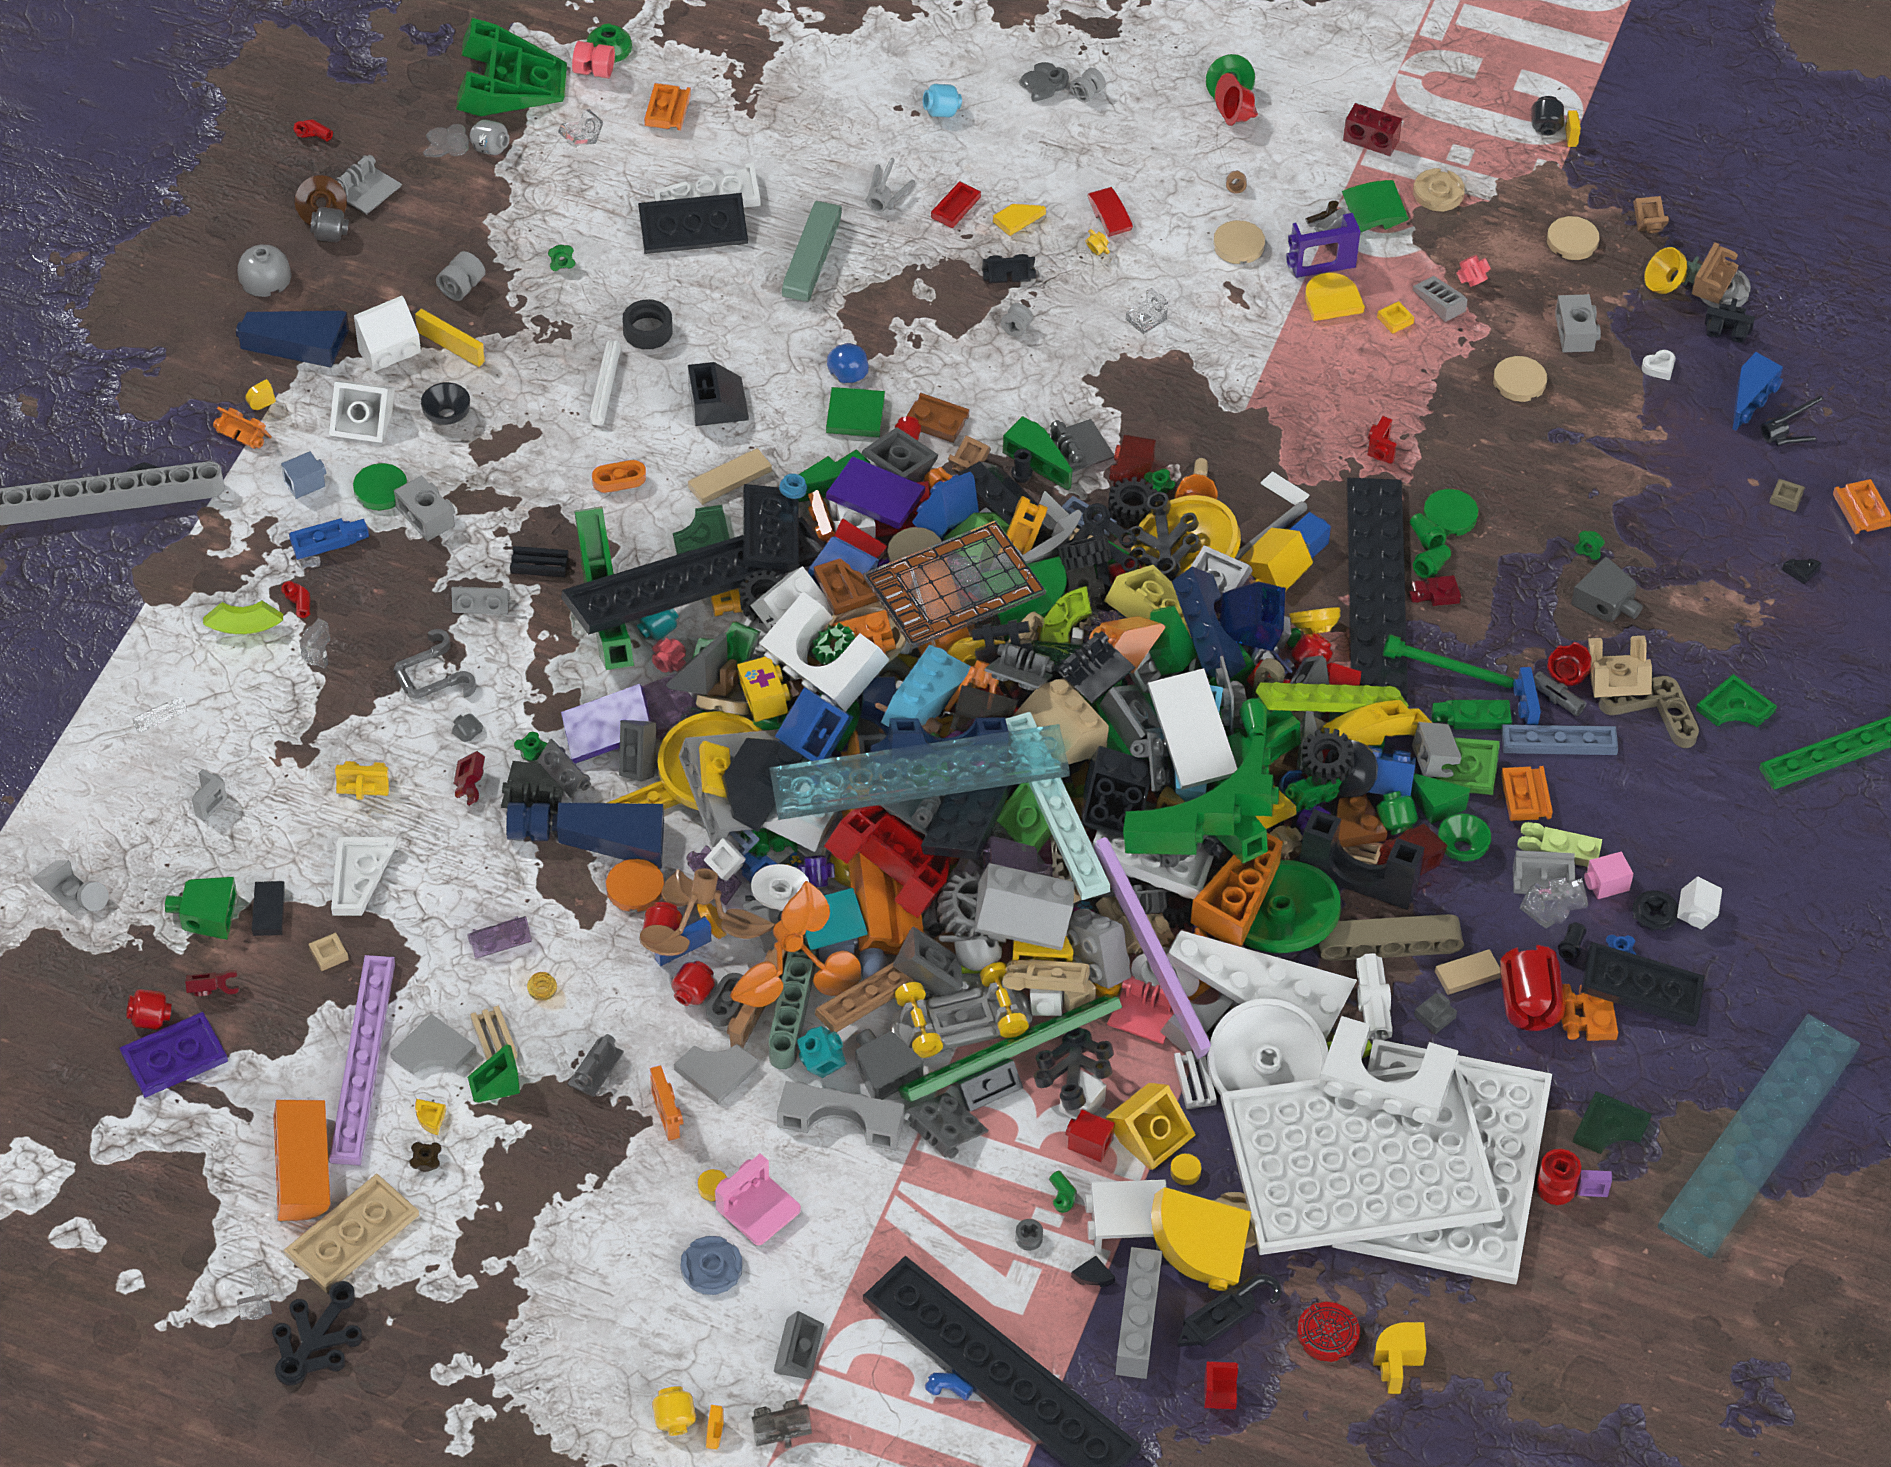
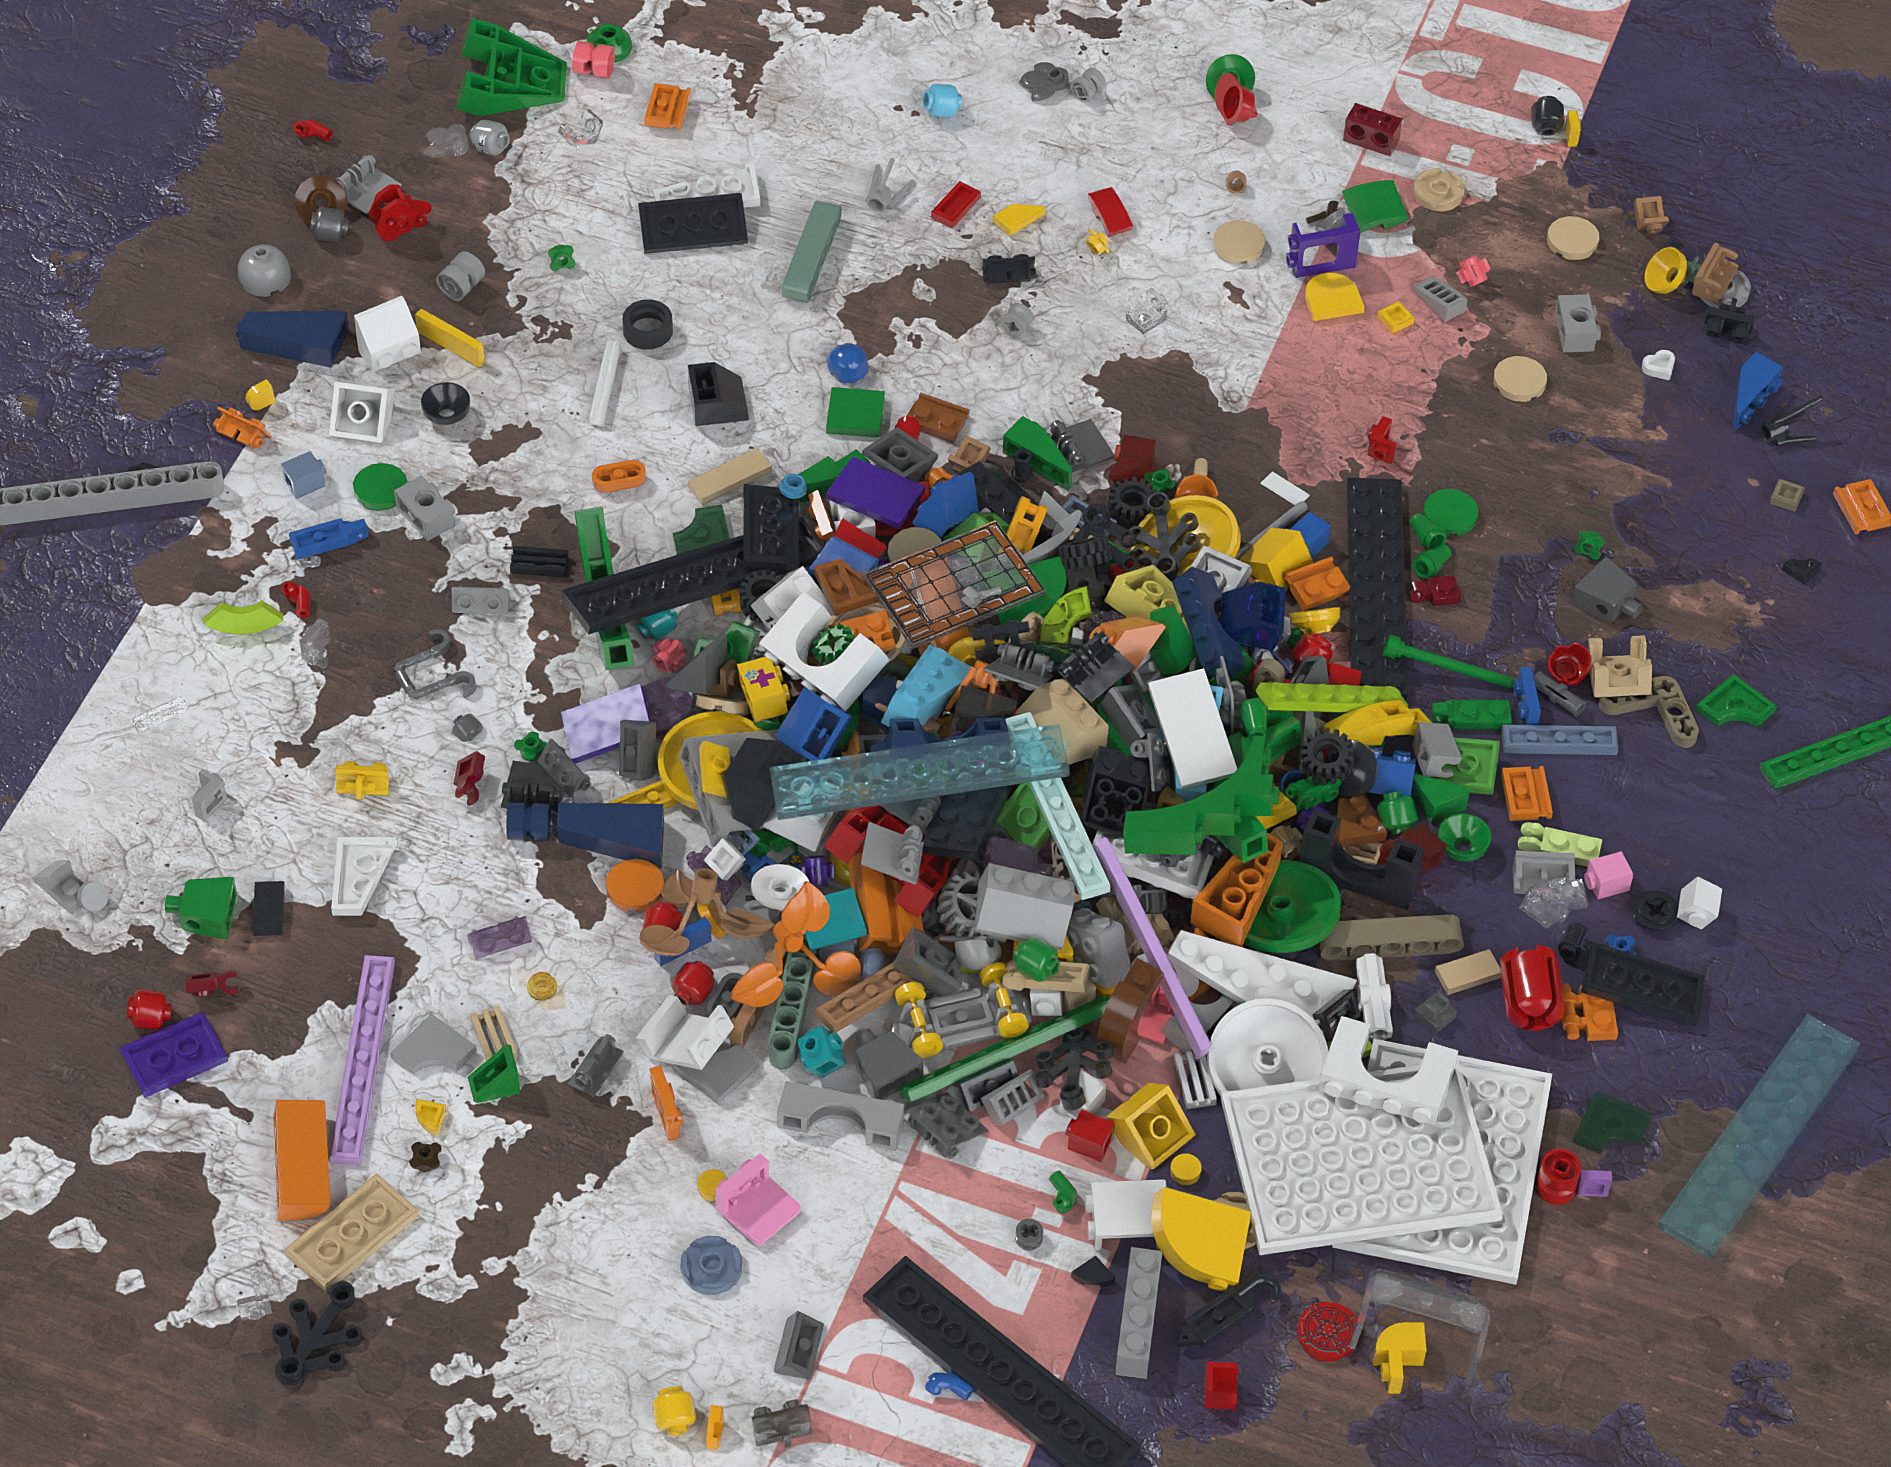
tan tile [309,933,349,971] -> none
none -> red hinge [369,184,432,241]
none -> white panel [636,995,734,1070]
none -> light grey hinge [861,822,924,885]
none -> light grey hand [961,586,1001,608]
none -> light grey slope [981,1069,1045,1126]
none -> green head [1013,938,1060,982]
none -> reddish brown arch [1097,958,1164,1064]
none -> orange plate [1283,556,1350,611]
none -> black tile [1312,989,1361,1041]
none -> clear windscreen [1349,1269,1491,1385]

